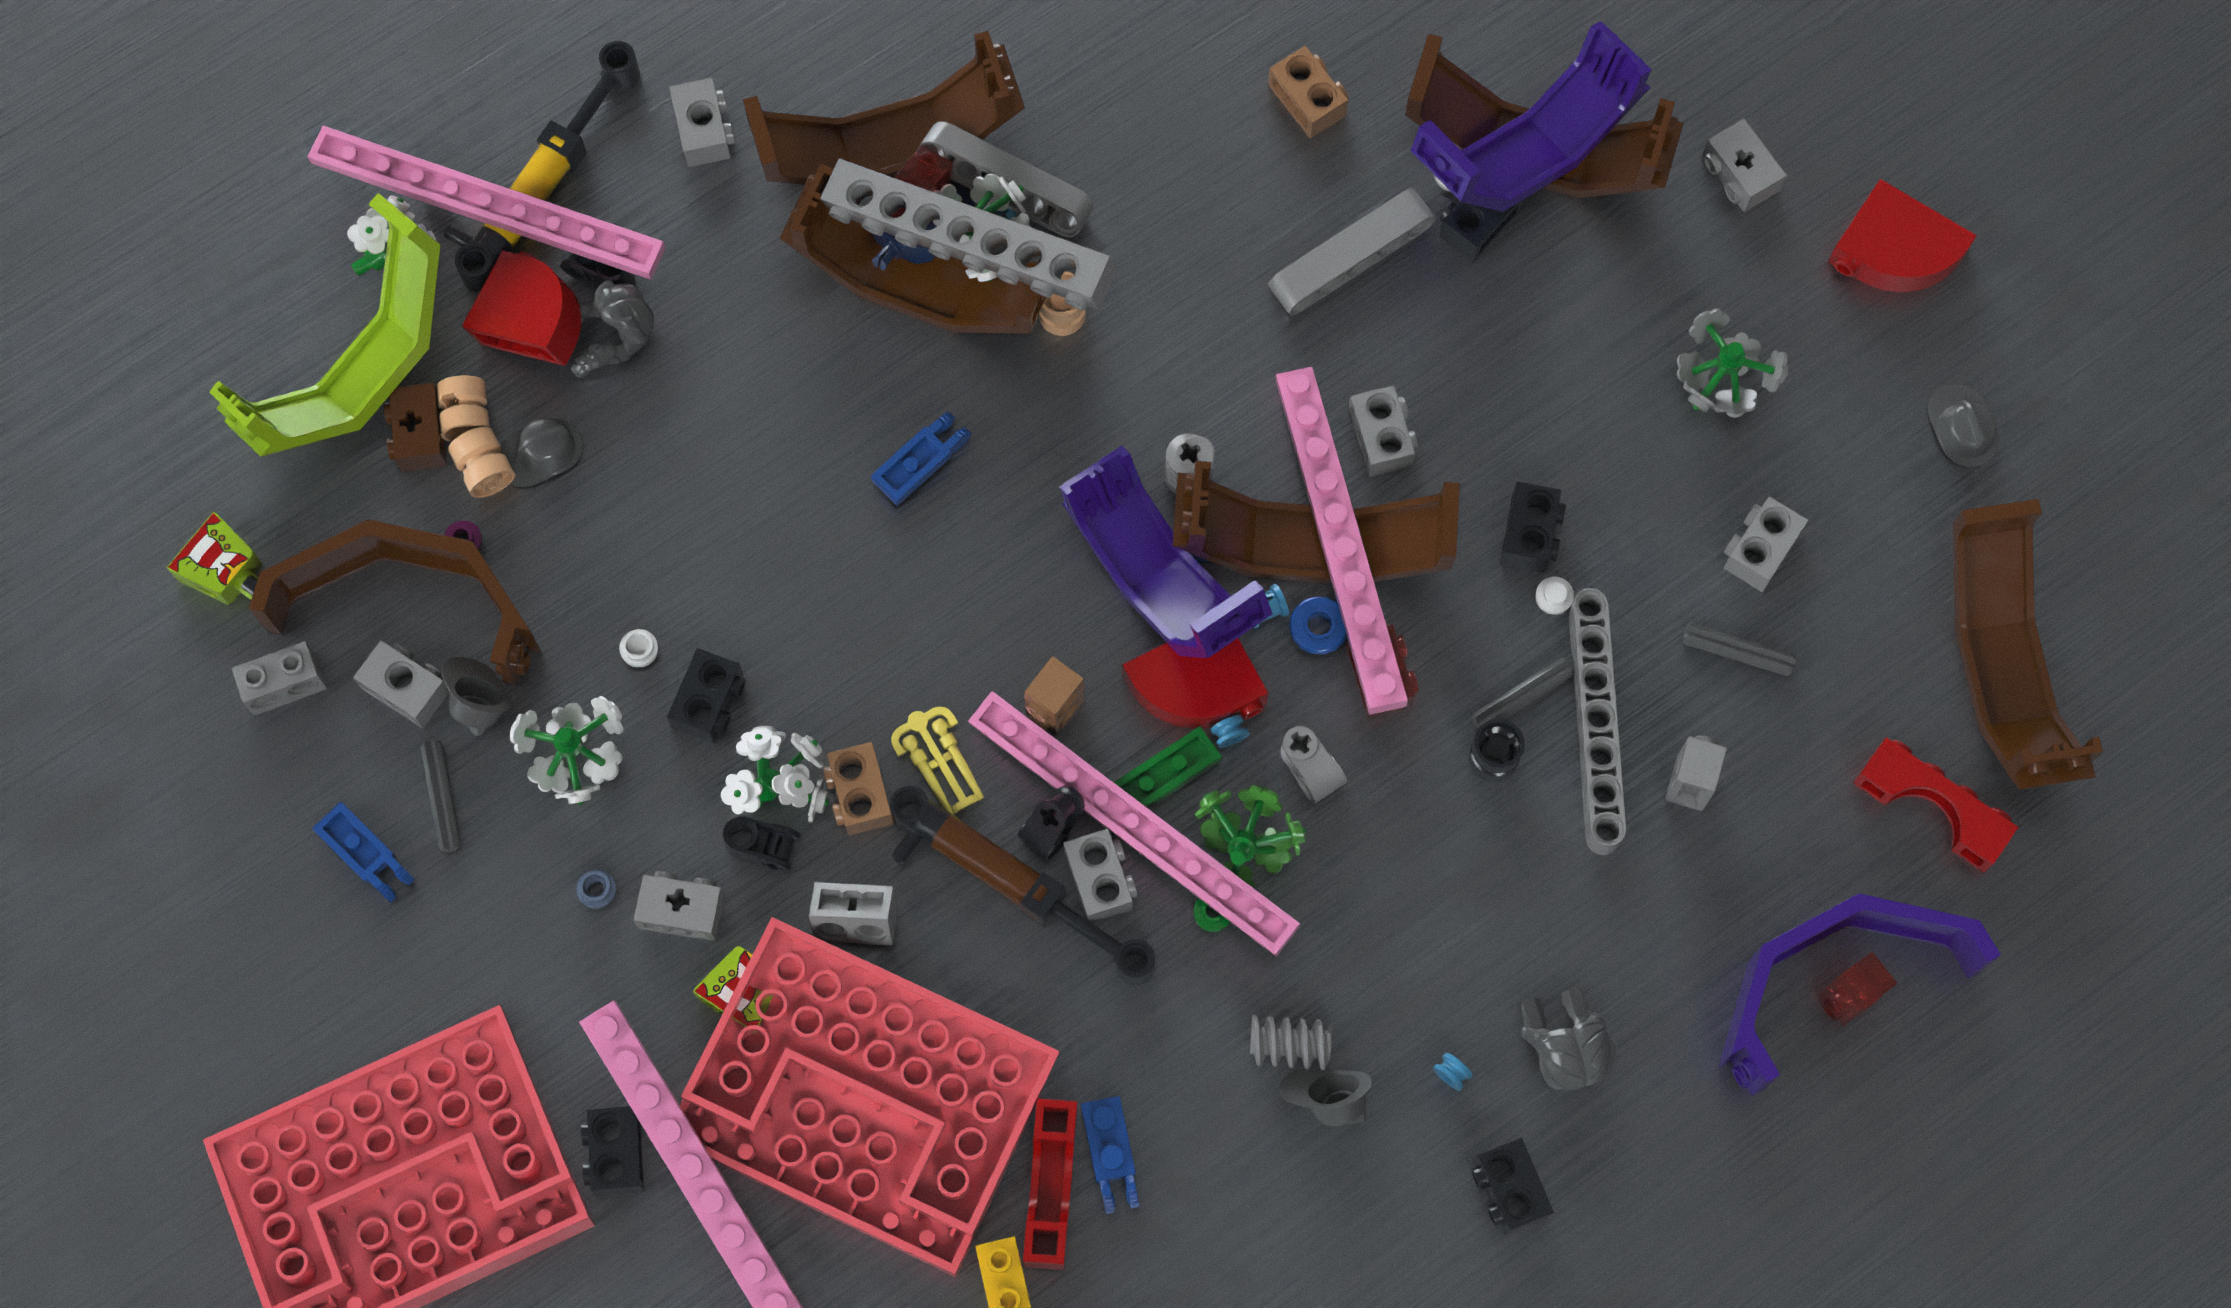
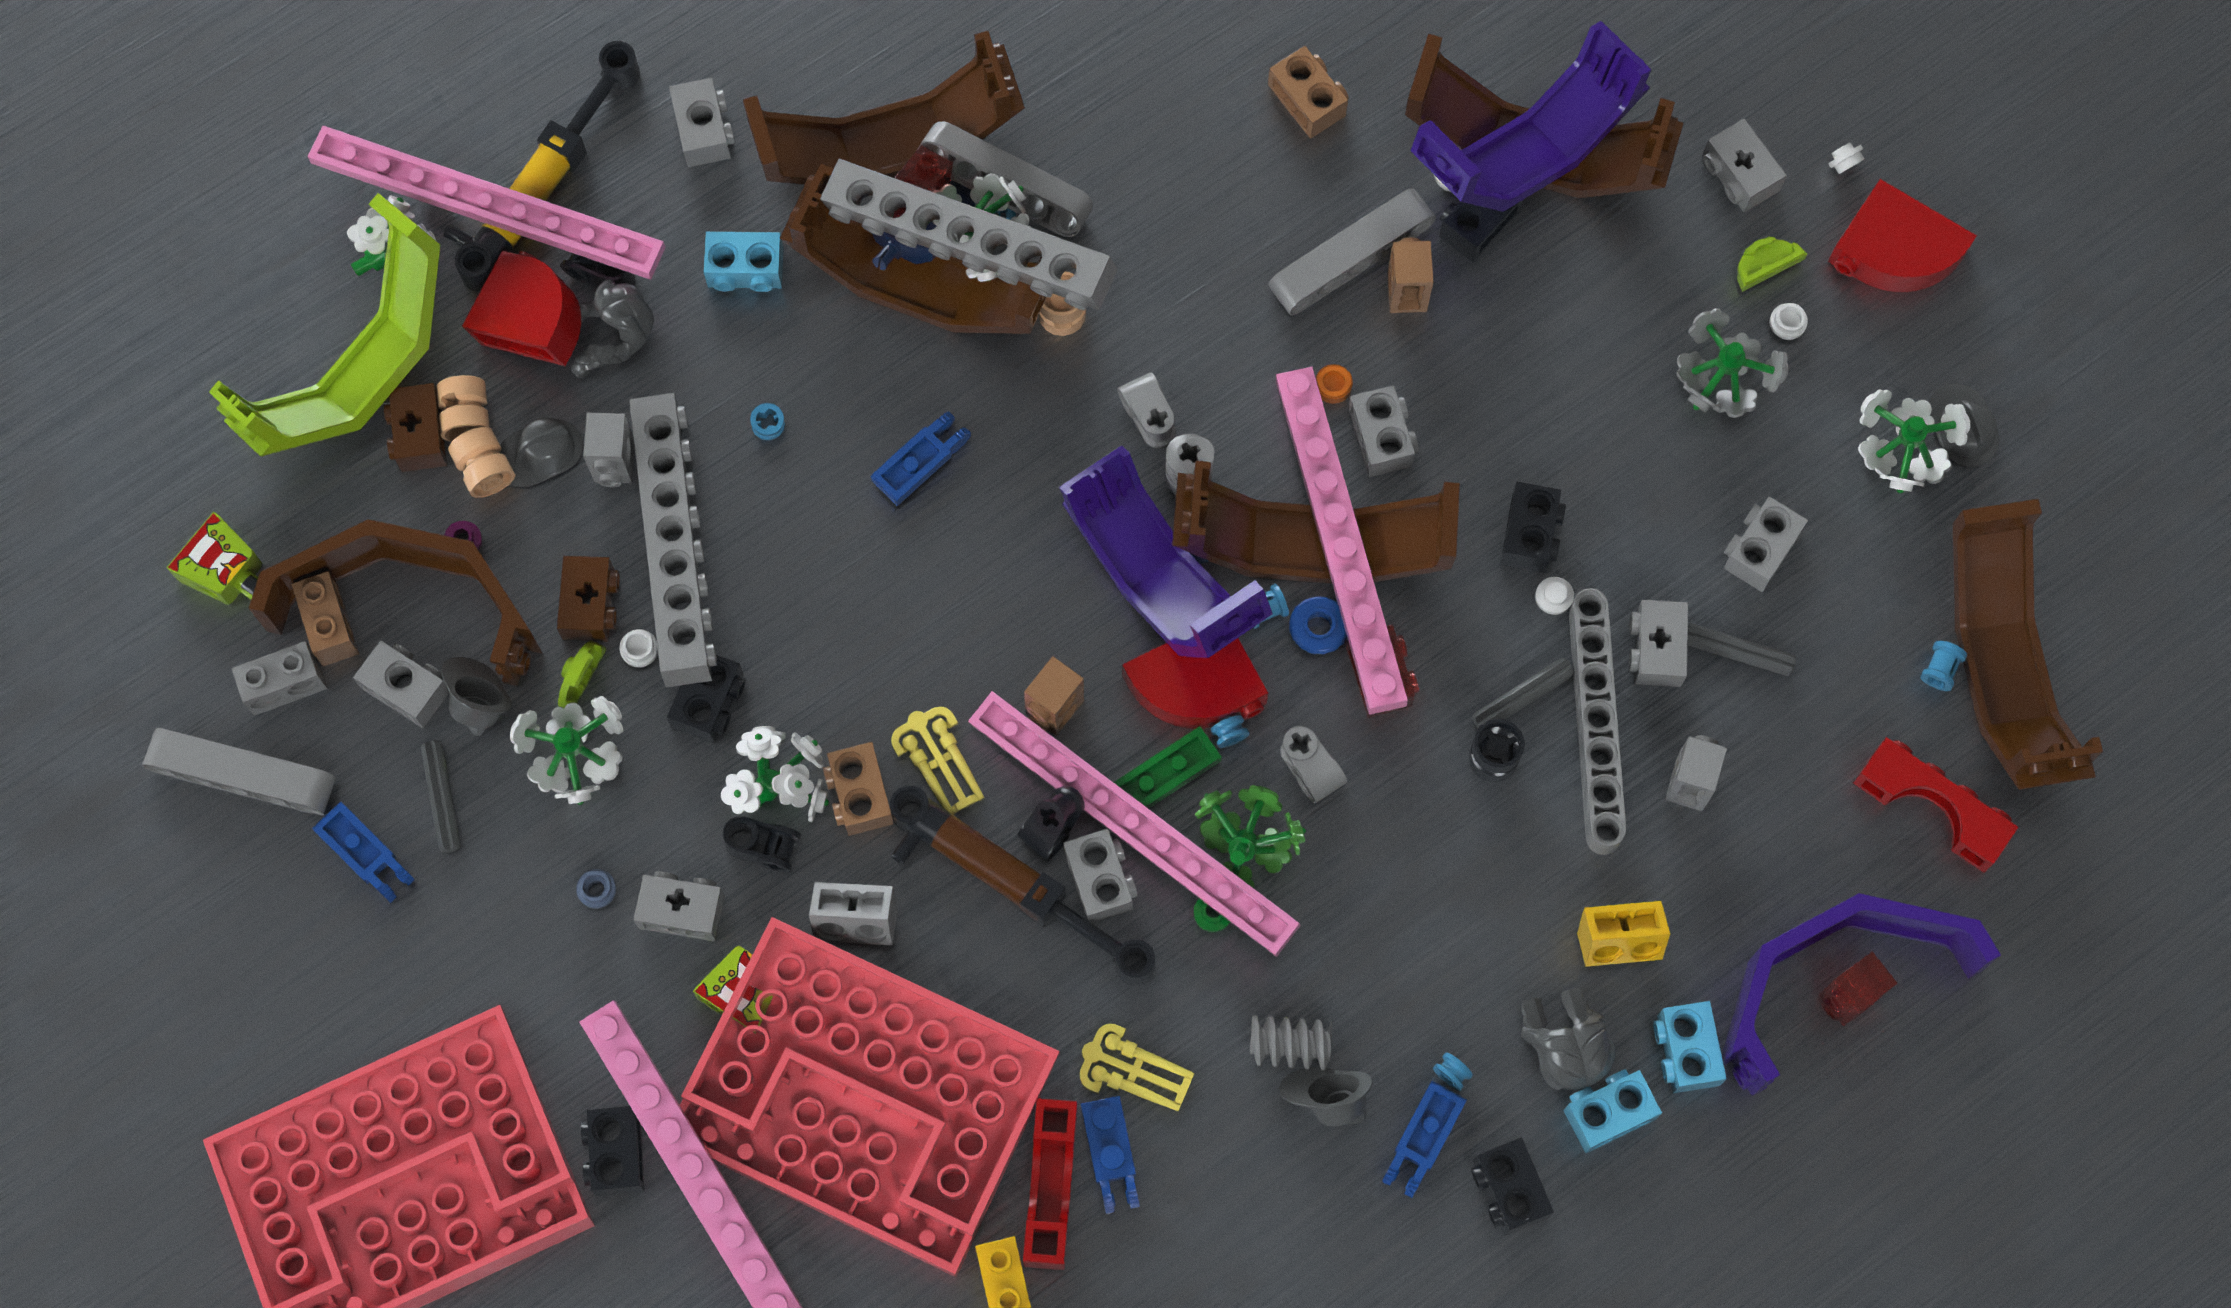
none -> light grey beam [142,728,336,815]
none -> medium nougat brick [291,571,360,666]
none -> reddish brown brick [557,556,620,642]
none -> lime plate [558,640,607,709]
none -> light grey brick [583,413,635,487]
none -> light grey brick [629,393,717,688]
none -> medium azure brick [704,231,784,292]
none -> dark azure bush [750,403,785,440]
none -> light yellow piece [1080,1024,1195,1112]
none -> light grey piece [1117,372,1176,449]
none -> orange tile [1316,364,1353,404]
none -> blue hinge [1382,1081,1467,1198]
none -> medium nougat brick [1387,237,1434,313]
none -> medium azure brick [1563,1069,1662,1154]
none -> yellow brick [1577,901,1670,967]
none -> light grey brick [1628,600,1688,687]
none -> medium azure brick [1653,1001,1727,1093]
none -> lime plate [1737,237,1807,292]
none -> white plate [1769,303,1808,340]
none -> white plate [1828,142,1865,174]
none -> white plant [1858,389,1970,494]
none -> dark azure bush [1920,641,1967,691]

